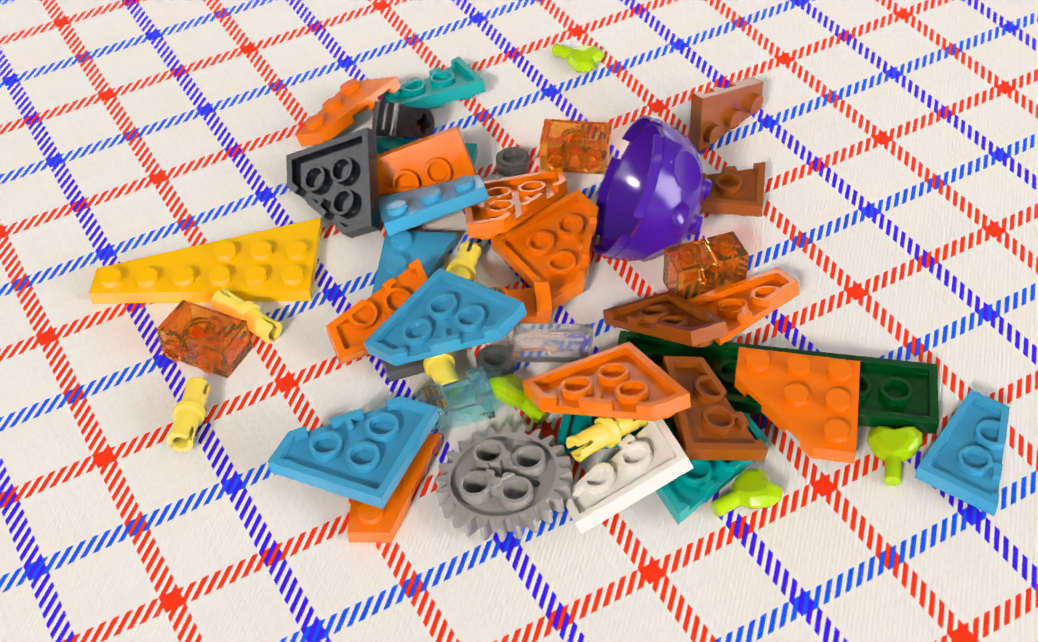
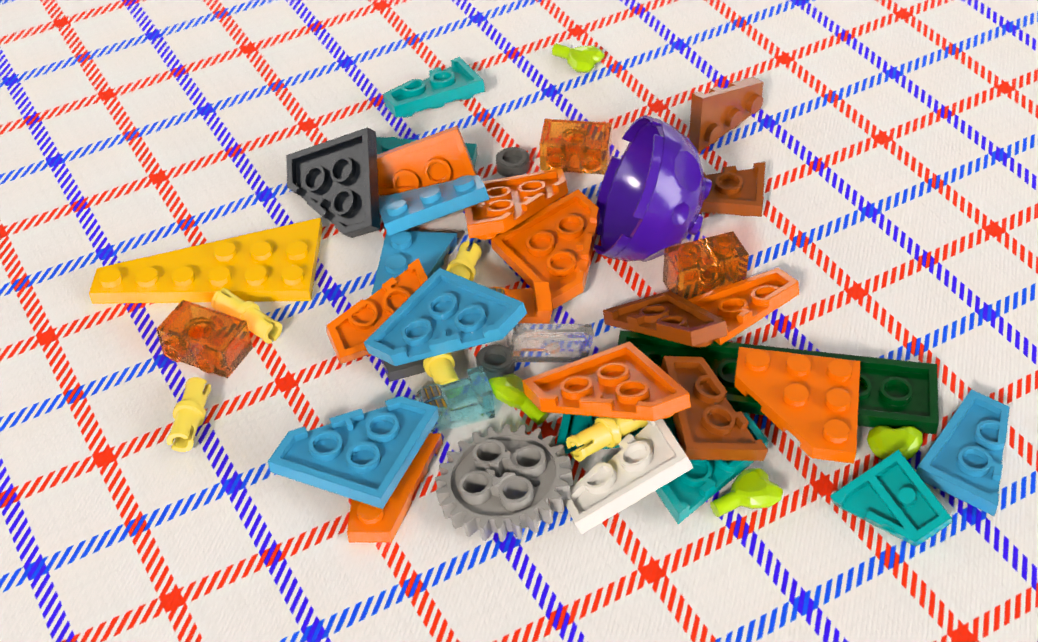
orange wing [296,76,401,146] -> none
black piece [372,101,435,139] -> none
none -> teal wing [830,450,953,547]

